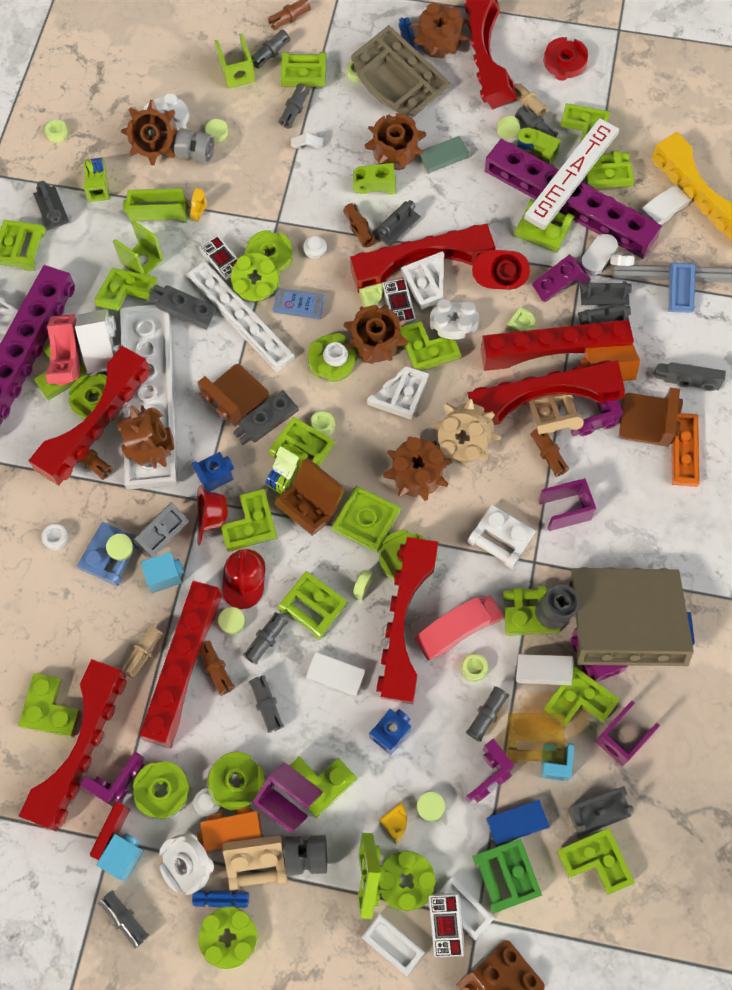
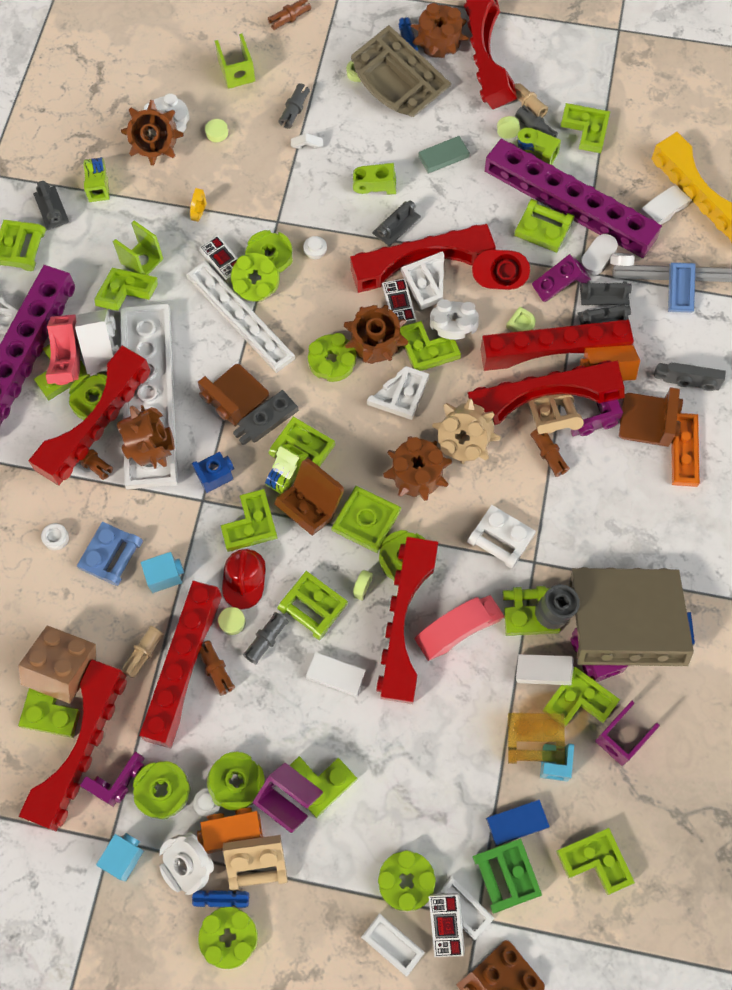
yellowish green tile [44,119,69,143] -> none
red tile [90,802,131,860] -> none
dark grey pin [98,890,150,949] -> none
yellowish green tile [106,534,134,561] -> none
lime window [123,188,188,223] -> none
hinge [132,502,189,558] -> none
dark grey hinge [149,285,217,330] -> none
light grey wheel [174,128,215,165] -> none
red piece [197,485,228,546] -> none
dark grey pin [249,675,284,733] -> none
dark grey pin [251,29,290,69] -> none
medium blue tile [273,288,325,319] -> none
lime plate [281,52,327,87] -> none
dark grey wheel [285,835,327,875] -> none
yellowish green tile [310,411,335,436] -> none
white plate [323,342,348,367] -> none
dark orange pin [343,203,376,248] -> none
lime plate [357,833,384,919] -> none
yellowish green tile [359,283,383,307] -> none
dark orange brick [365,113,426,170] -> none
blue brick [369,709,412,755] -> none
yellow tile [379,802,407,843] -> none
yellowish green tile [417,792,445,822] -> none
yellowish green tile [461,653,489,682] -> none
magenta bracket [465,738,515,803] -> none
dark grey pin [466,686,509,742] -> none
white tile [524,118,619,230] -> none
magenta piece [538,478,597,531] -> none
red plate [543,37,588,81] -> none
dark grey hinge [568,786,633,837] -> none
lime plate [585,150,635,189] -> none
none -> medium nougat brick [18,625,96,704]

